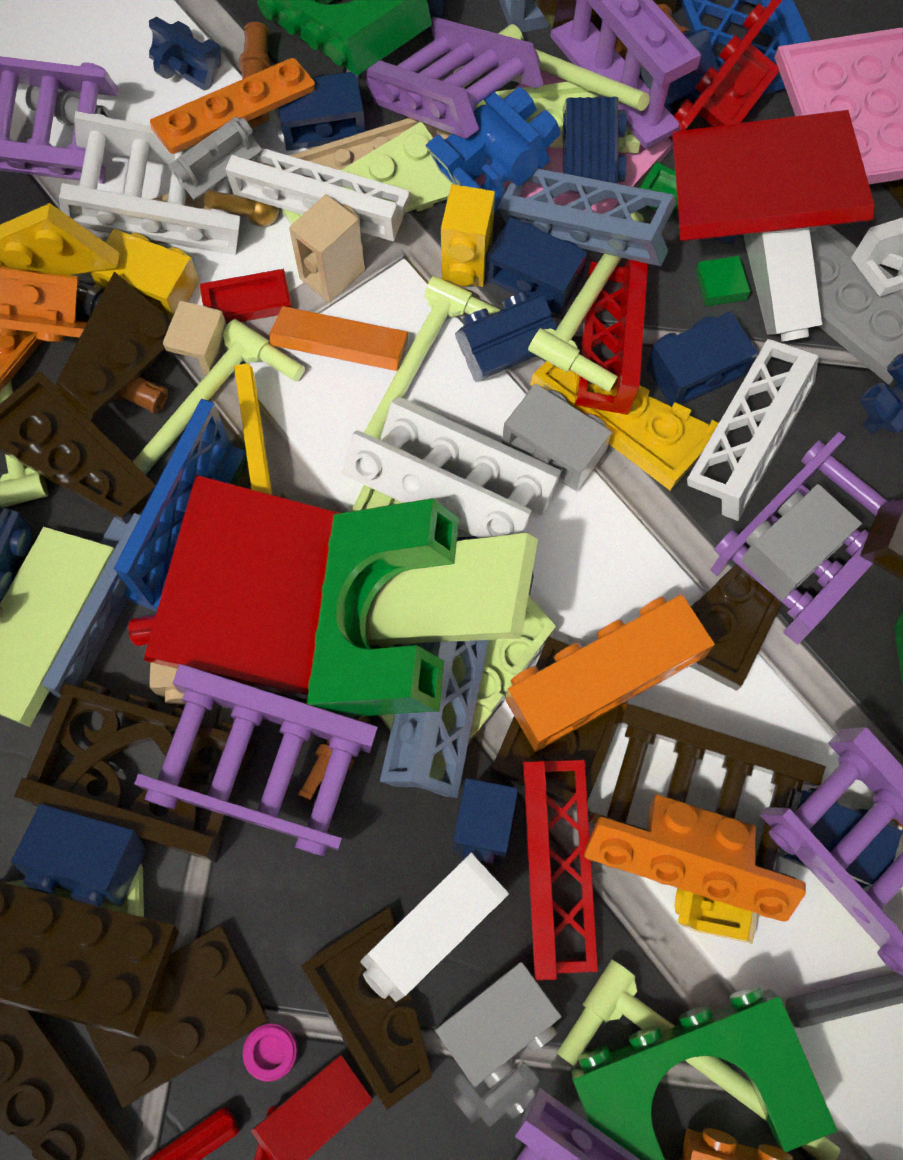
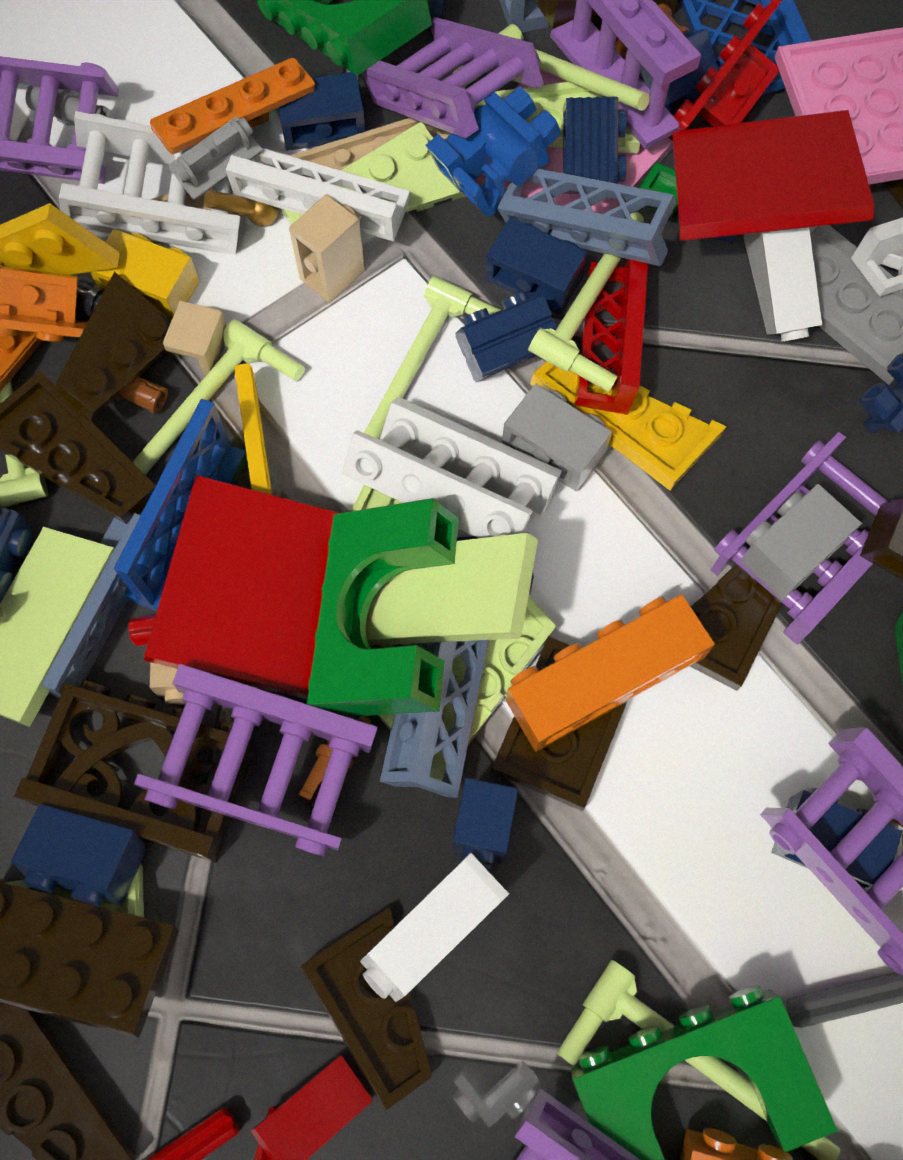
dark brown plate [85,925,271,1108] -> none
dark blue hips [149,16,222,90] -> none
red tile [199,268,292,325] -> none
dark orange pin [239,22,271,79] -> none
dark pink tile [243,1024,299,1082] -> none
orange tile [269,306,408,371] -> none
light grey brick [435,962,561,1088] -> none
yellow brick [441,184,495,287] -> none
red fence [523,760,598,980] -> none
orange bracket [584,794,806,922] -> none
dark brown fence [588,703,826,879] -> none
dark blue brick [646,311,758,407] -> none
yellow bracket [674,888,758,944] -> none
white fence [687,339,818,521] -> none
green tile [695,256,750,307] -> none

